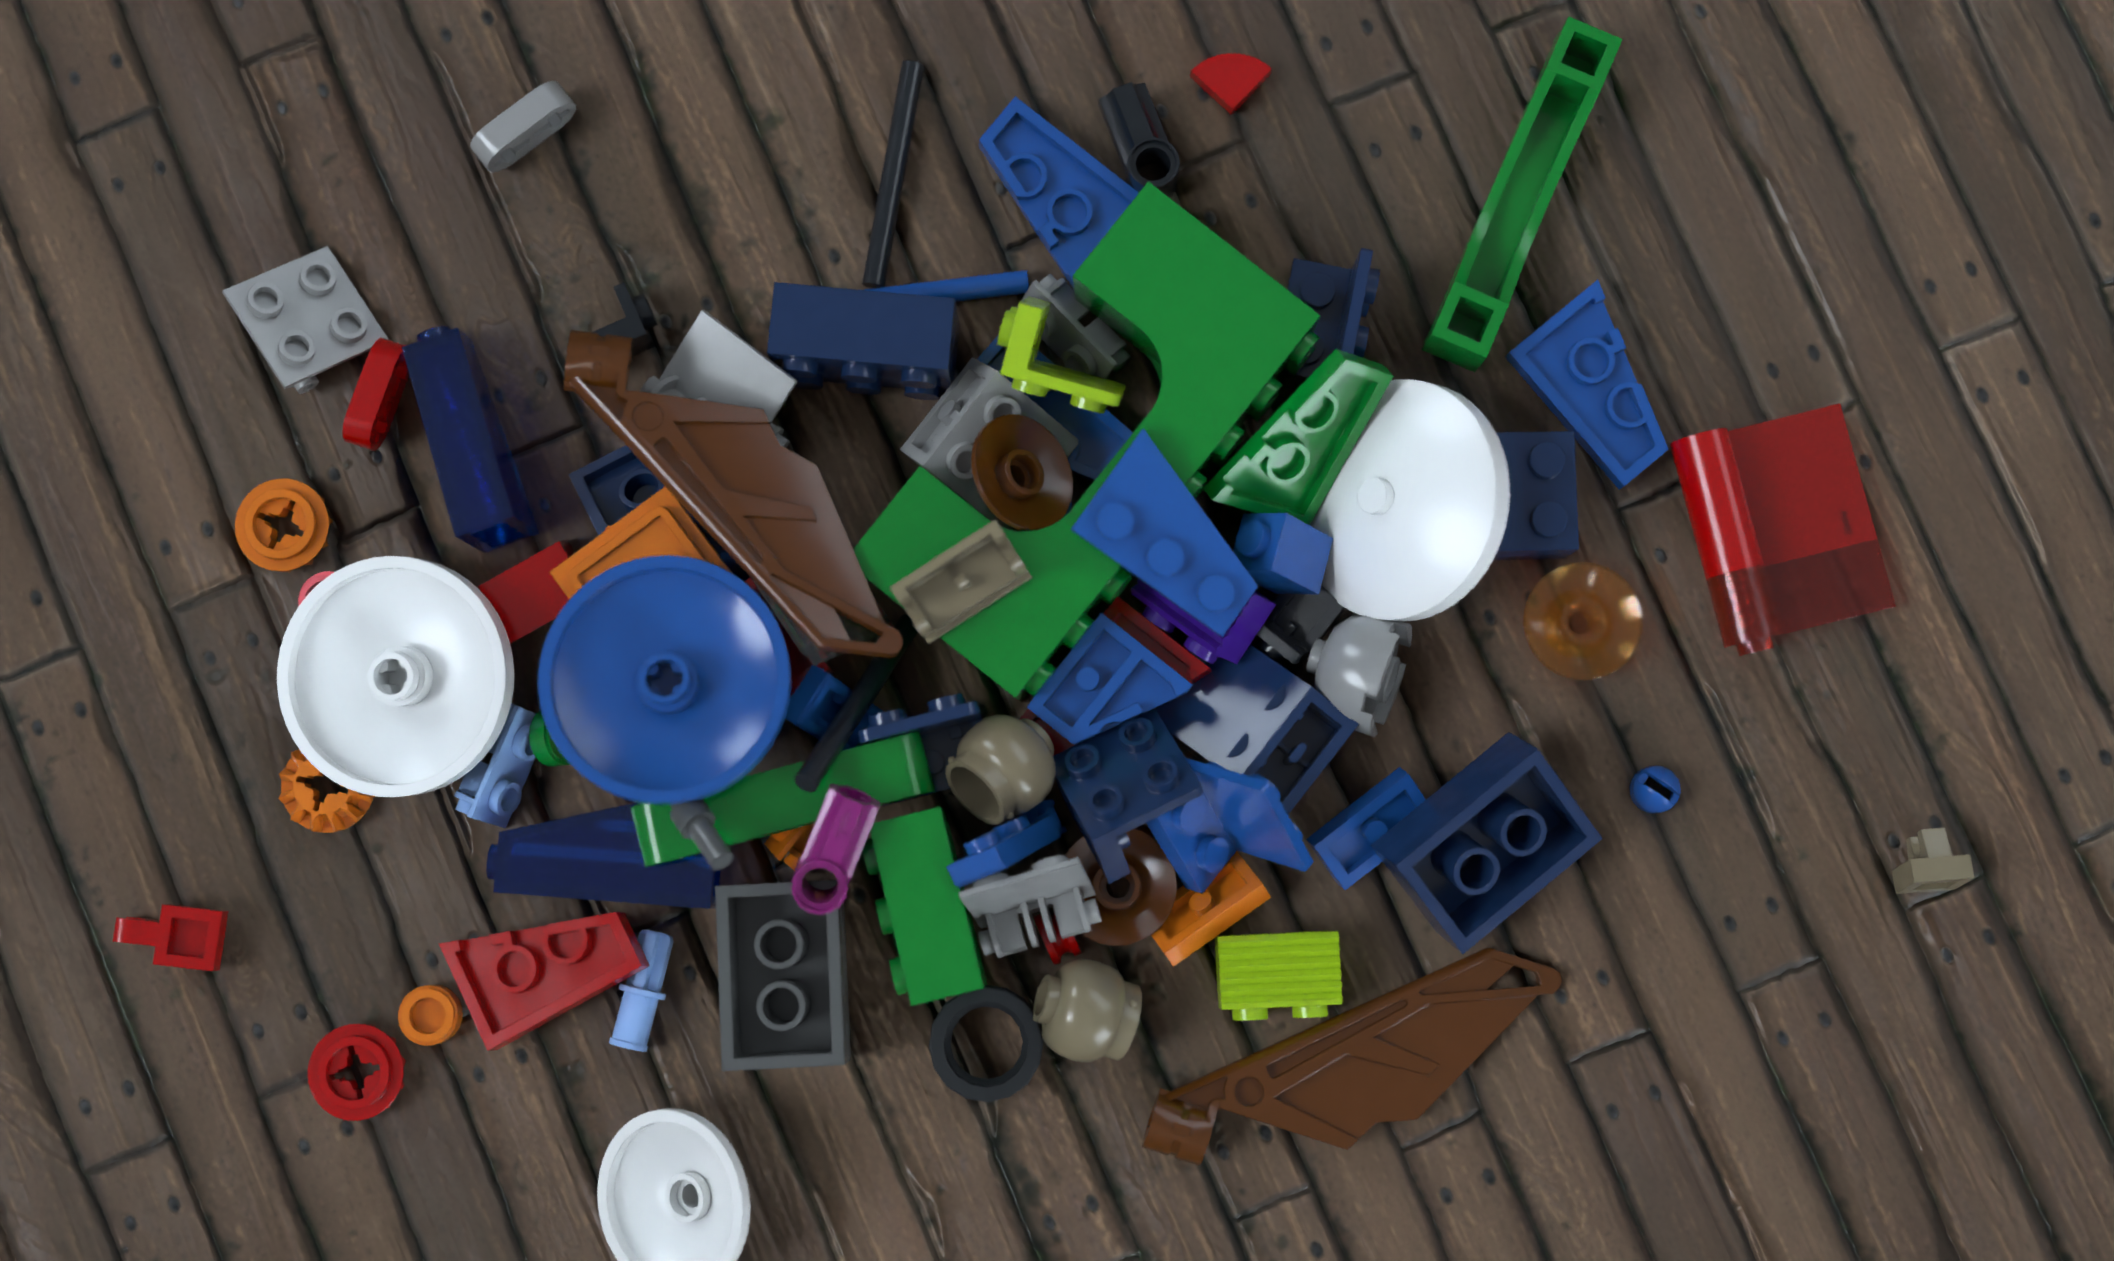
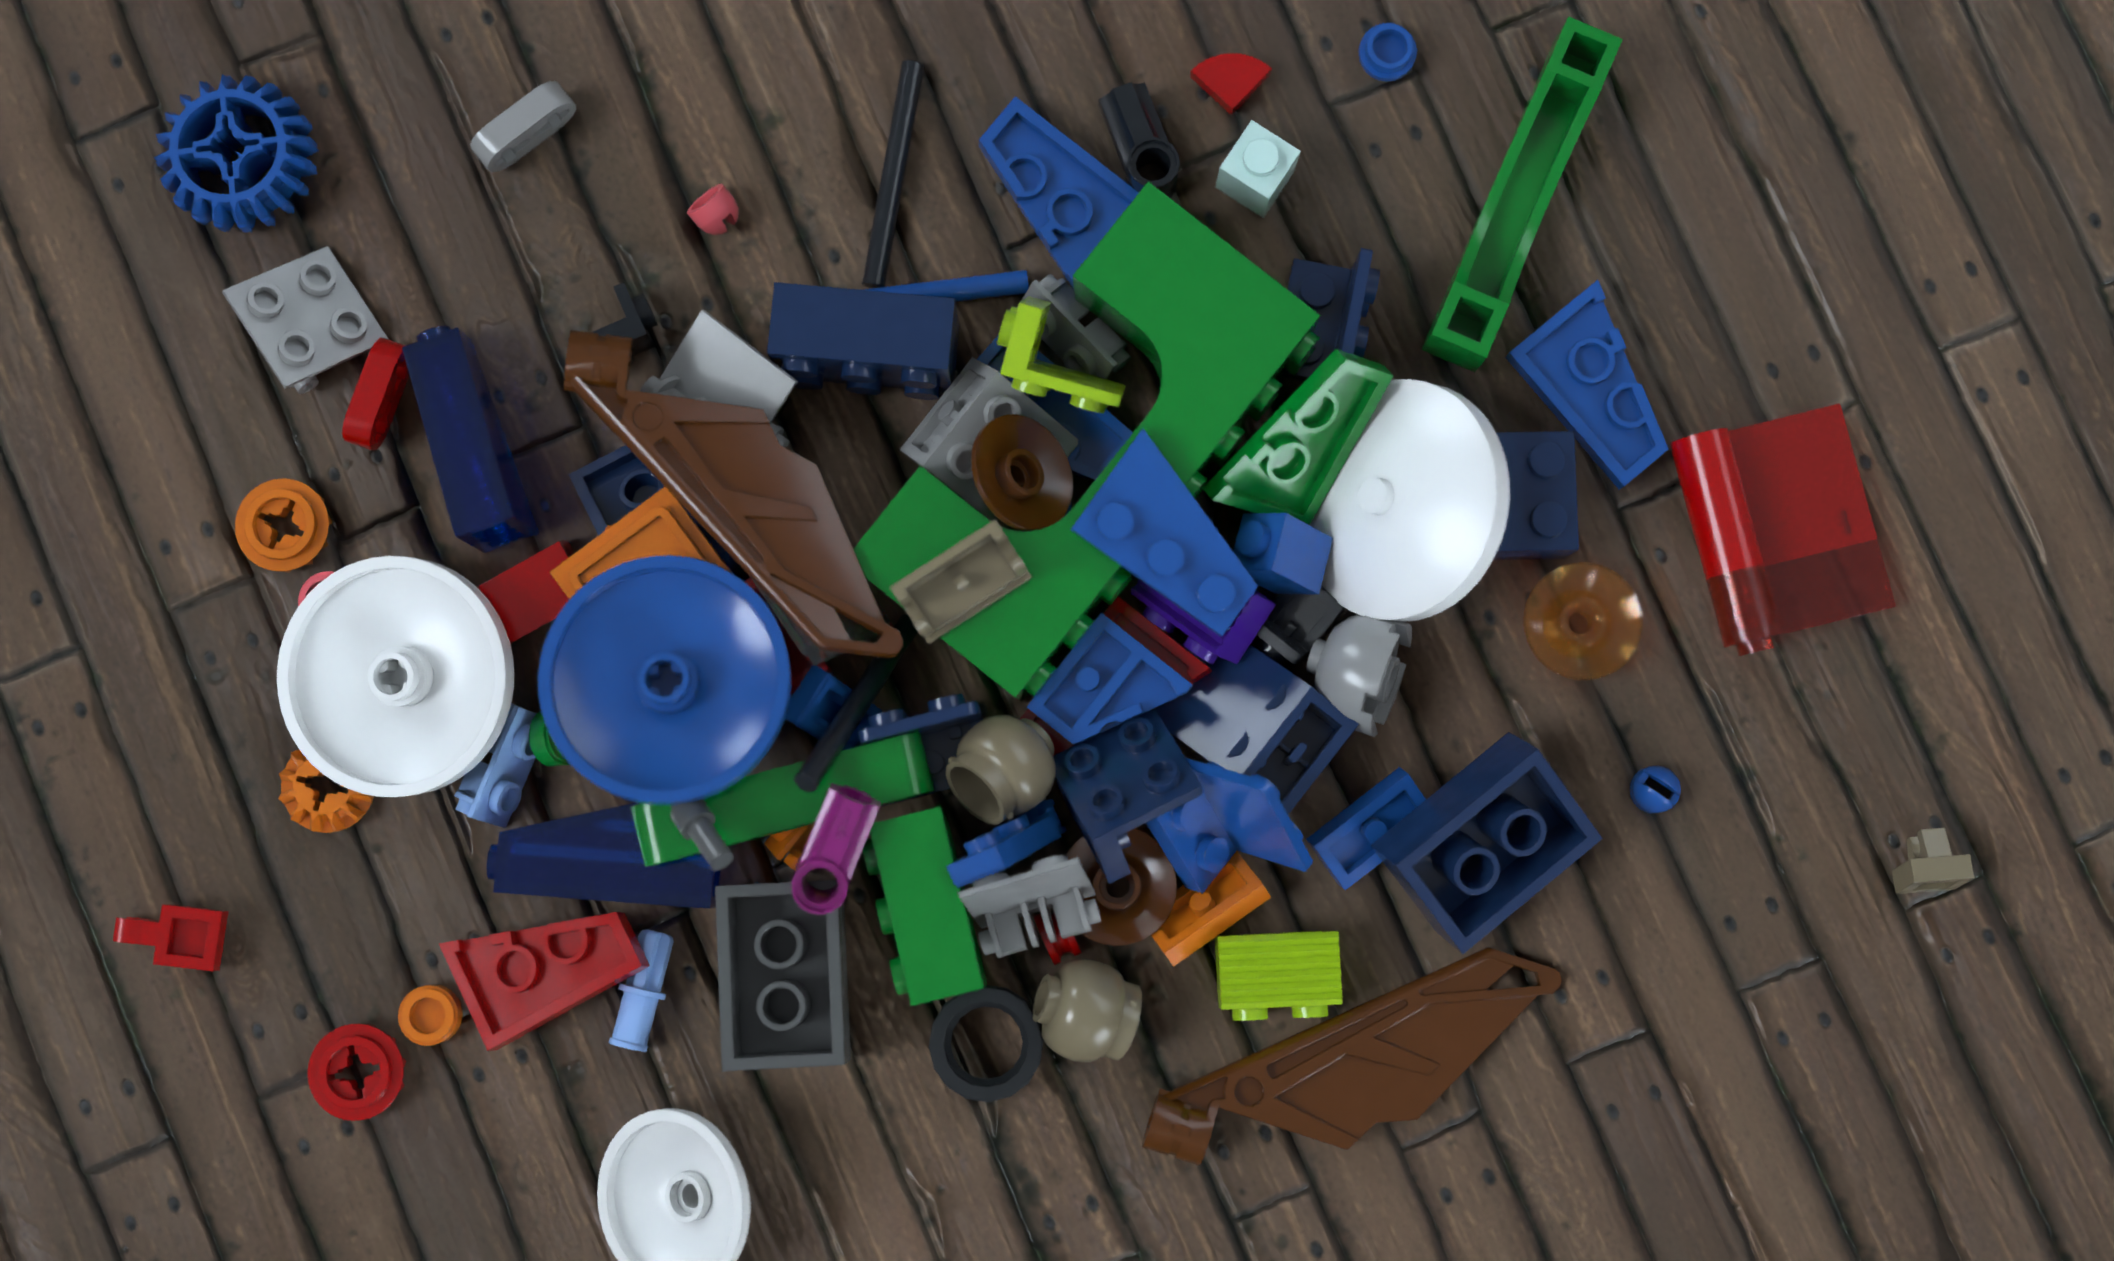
none -> blue gear [154,74,319,233]
none -> coral hinge [687,183,739,235]
none -> light aqua brick [1215,120,1301,218]
none -> blue plate [1358,23,1417,82]

